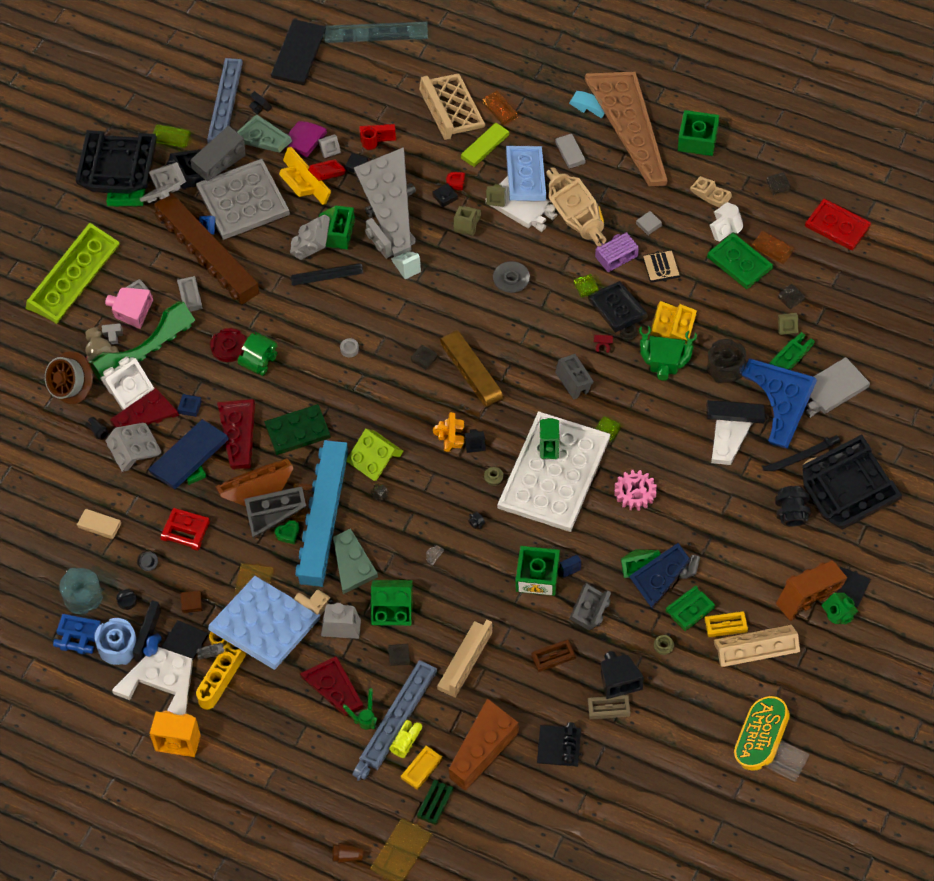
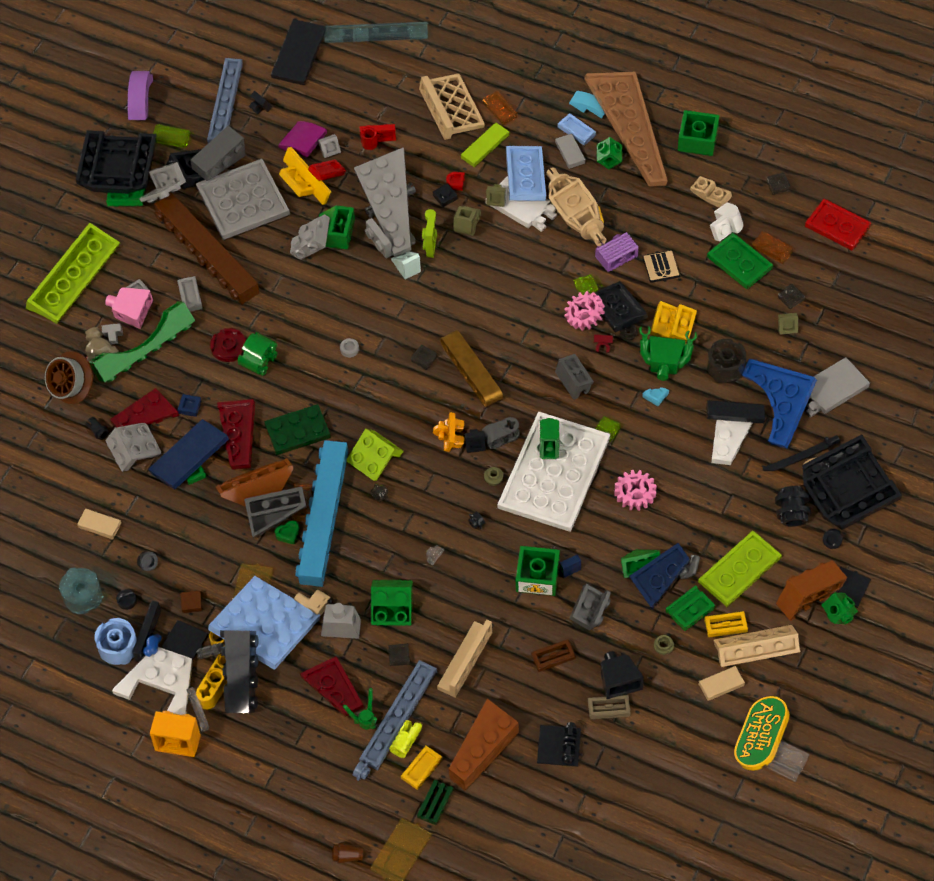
blue plate [53,614,101,654] -> none
white plate [101,357,154,410] -> none
red plate [161,508,210,551] -> none
blue tile [199,216,215,234] -> none
sand green wing [237,115,292,153] -> none
black axle [291,263,363,285] -> none
sand green wing [333,529,378,594] -> none
black tile [345,153,368,173] -> none
dark grey dish [493,261,530,293] -> none
light grey tile [636,211,662,235] -> none
green hinge [769,332,815,370] -> none
none -> medium lavender arch [128,71,153,120]
none -> clear tile [186,687,209,732]
none -> black wedge [220,630,259,713]
none -> lime plate [422,209,437,258]
none -> dark grey piece [482,417,520,449]
none -> light blue tile [558,113,596,146]
none -> bright pink gear [565,291,605,331]
none -> green brick [597,137,622,169]
none -> medium azure tile [643,387,669,406]
none -> lime tile [698,531,782,607]
none -> tan tile [699,666,745,701]
none -> black tile [823,528,843,549]

